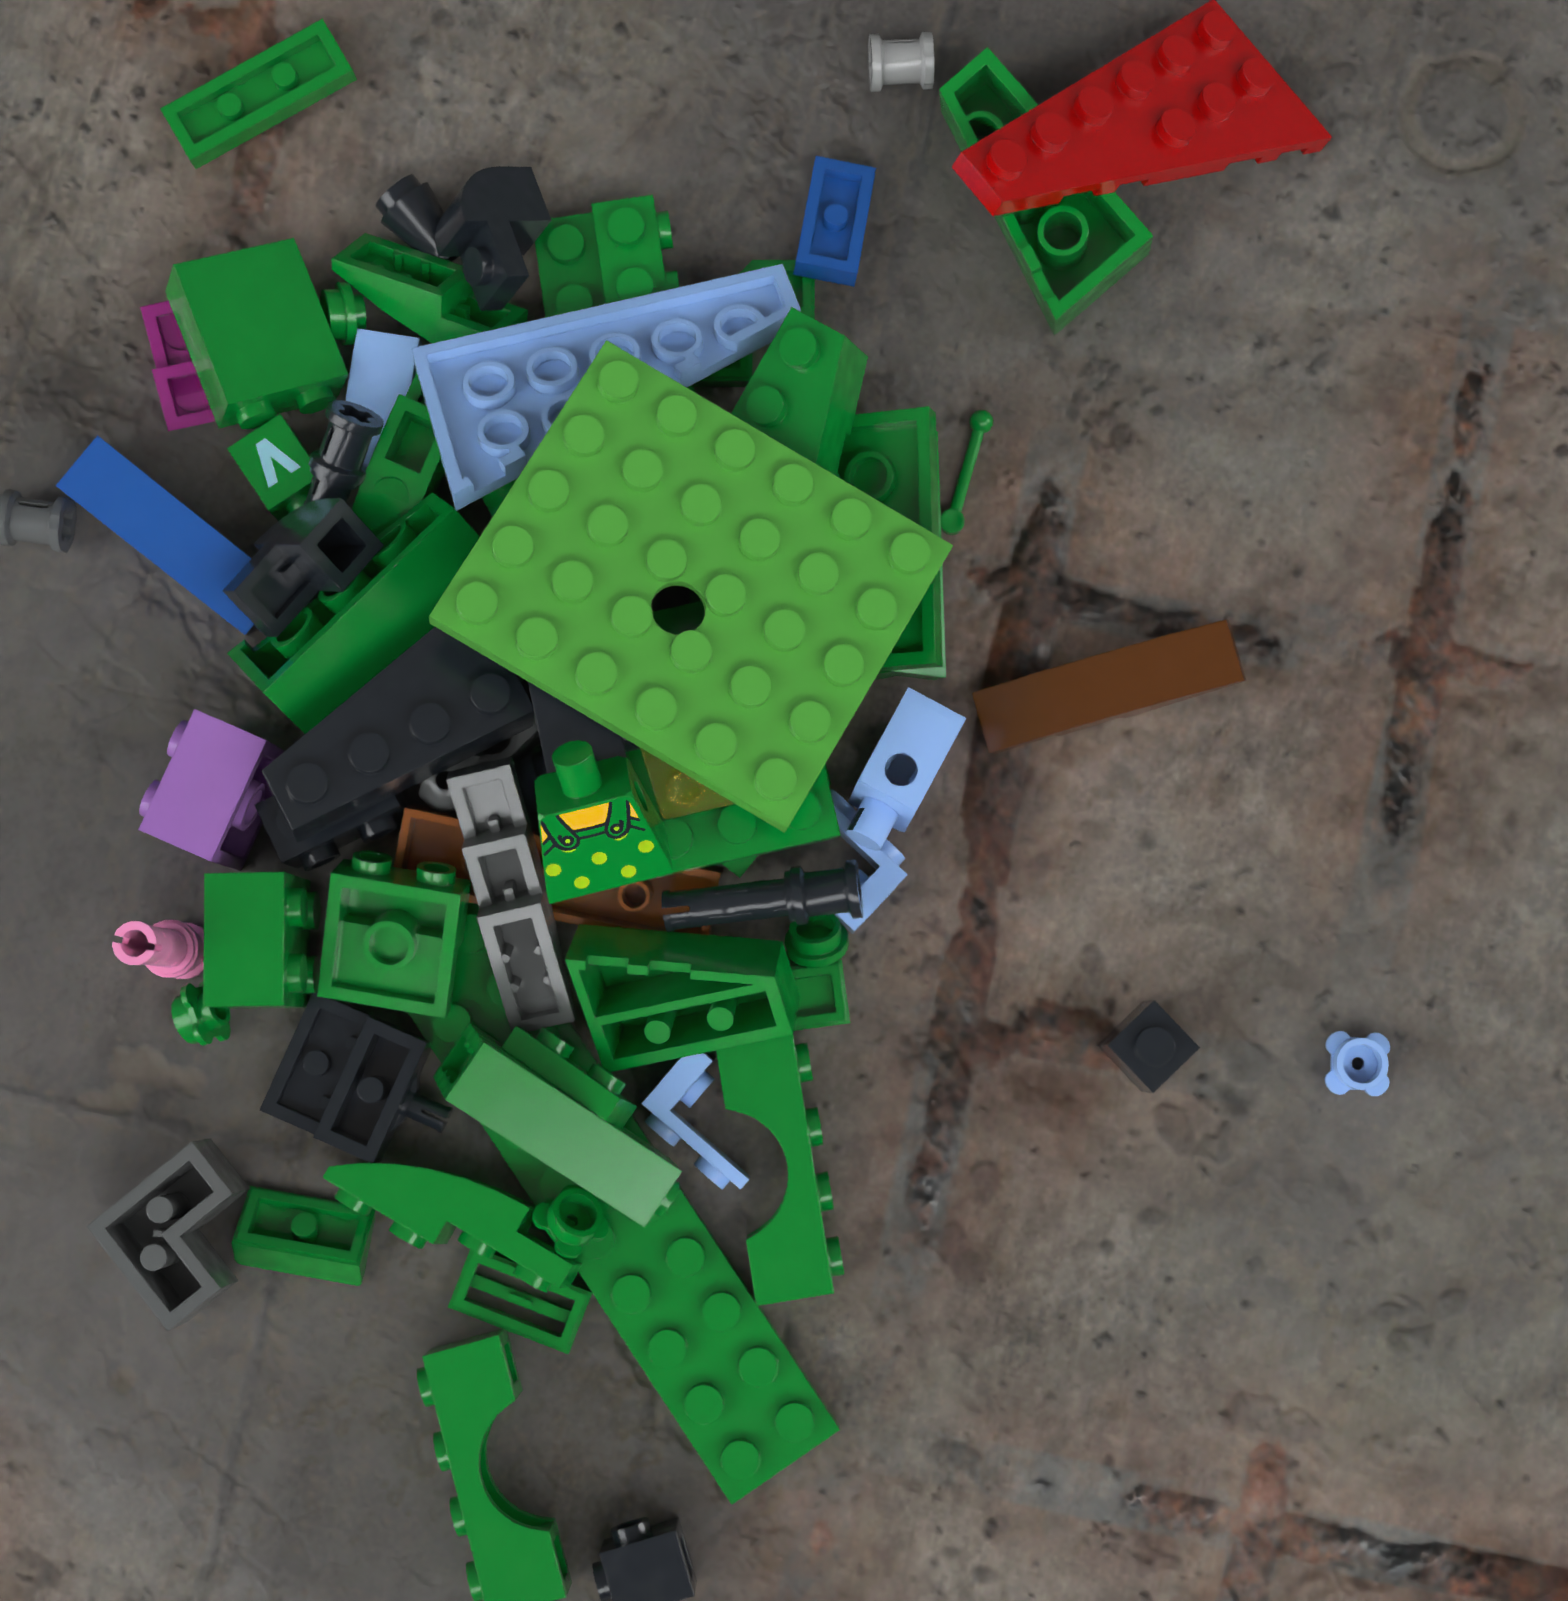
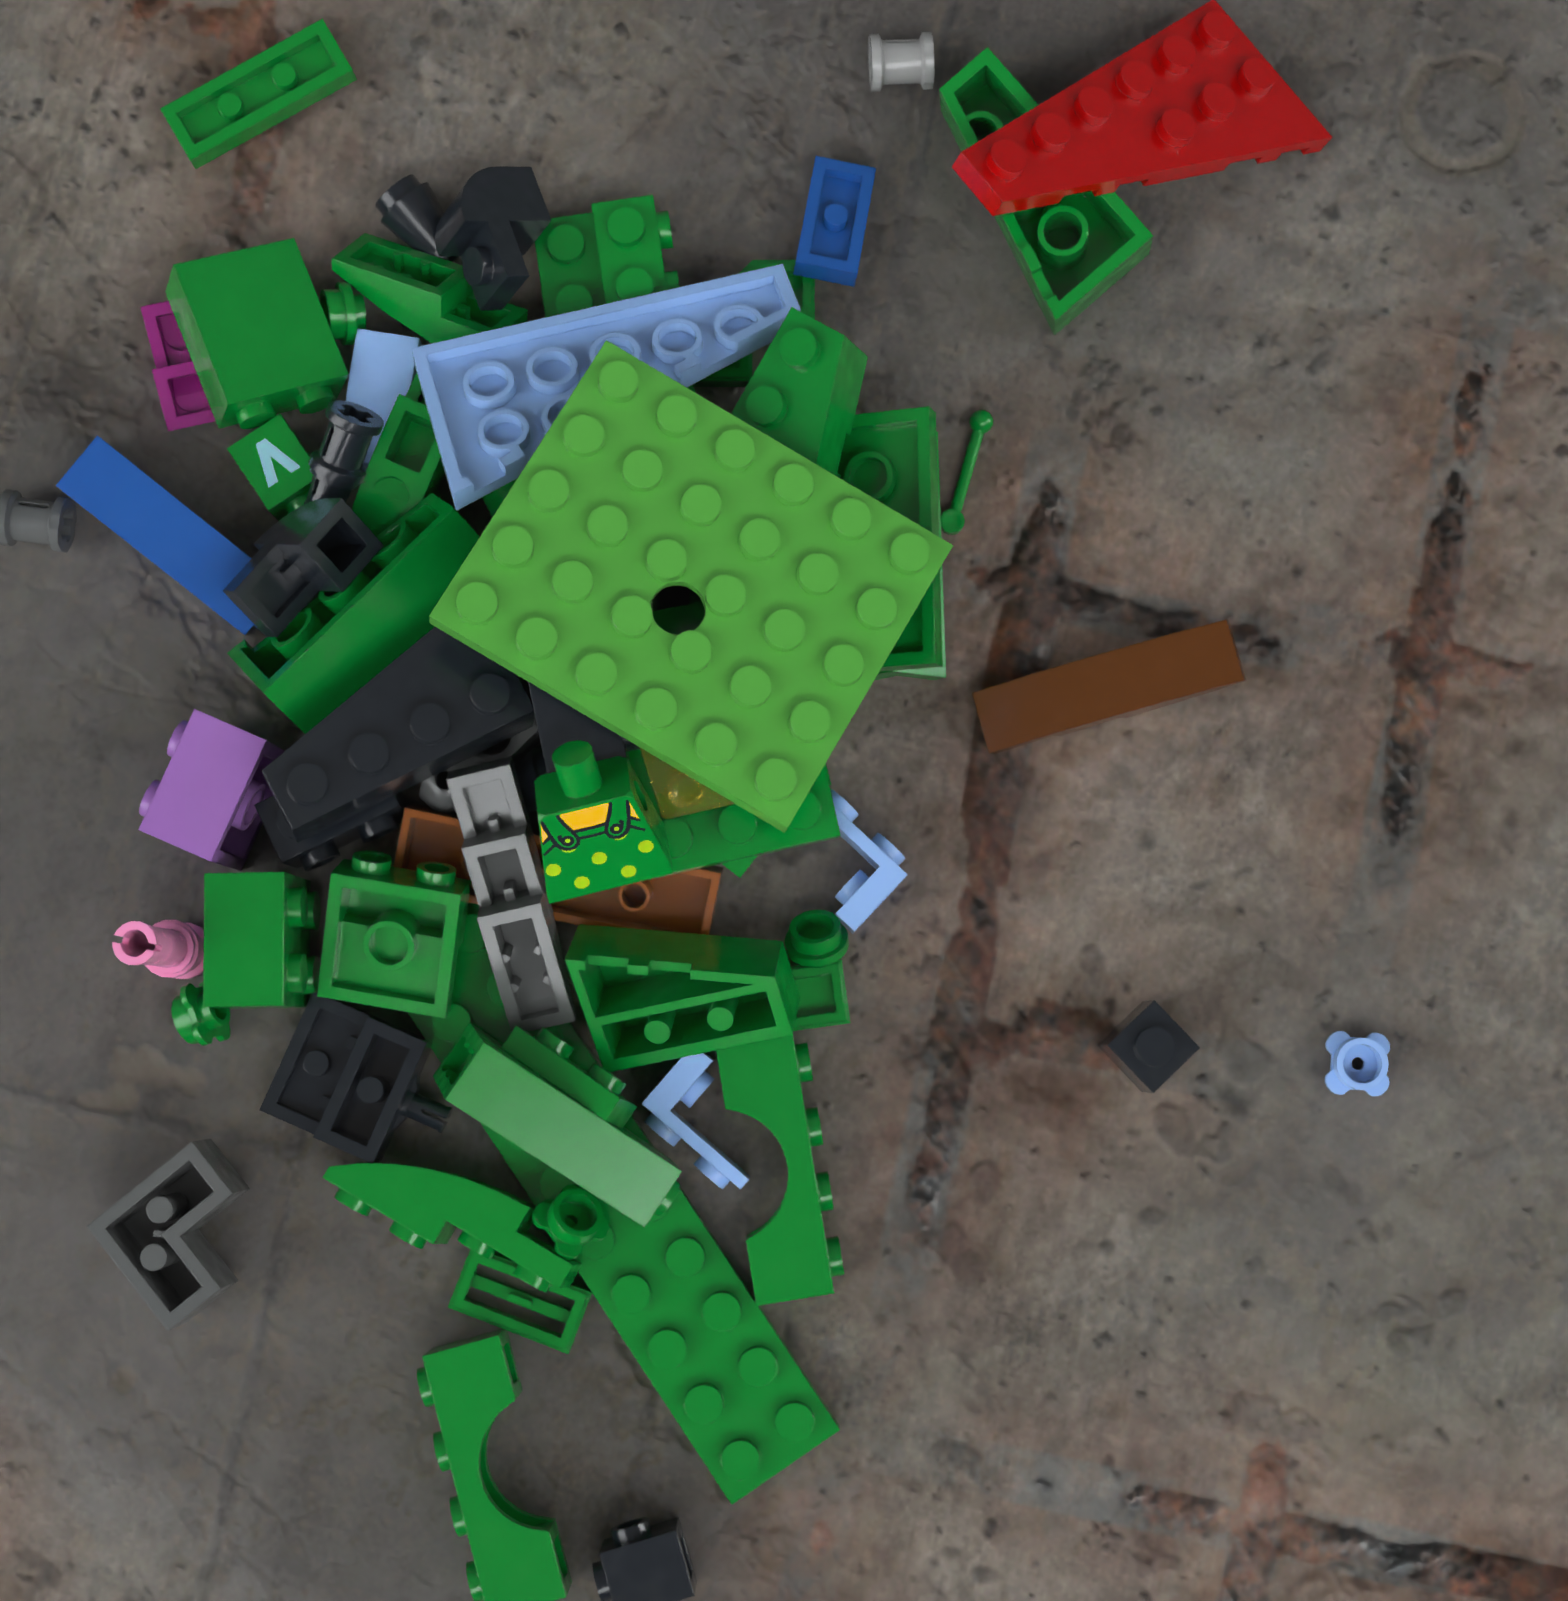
green slope [231,1186,376,1286] -> none
black pin [662,859,863,932] -> none
light blue torso [846,687,966,851] -> none

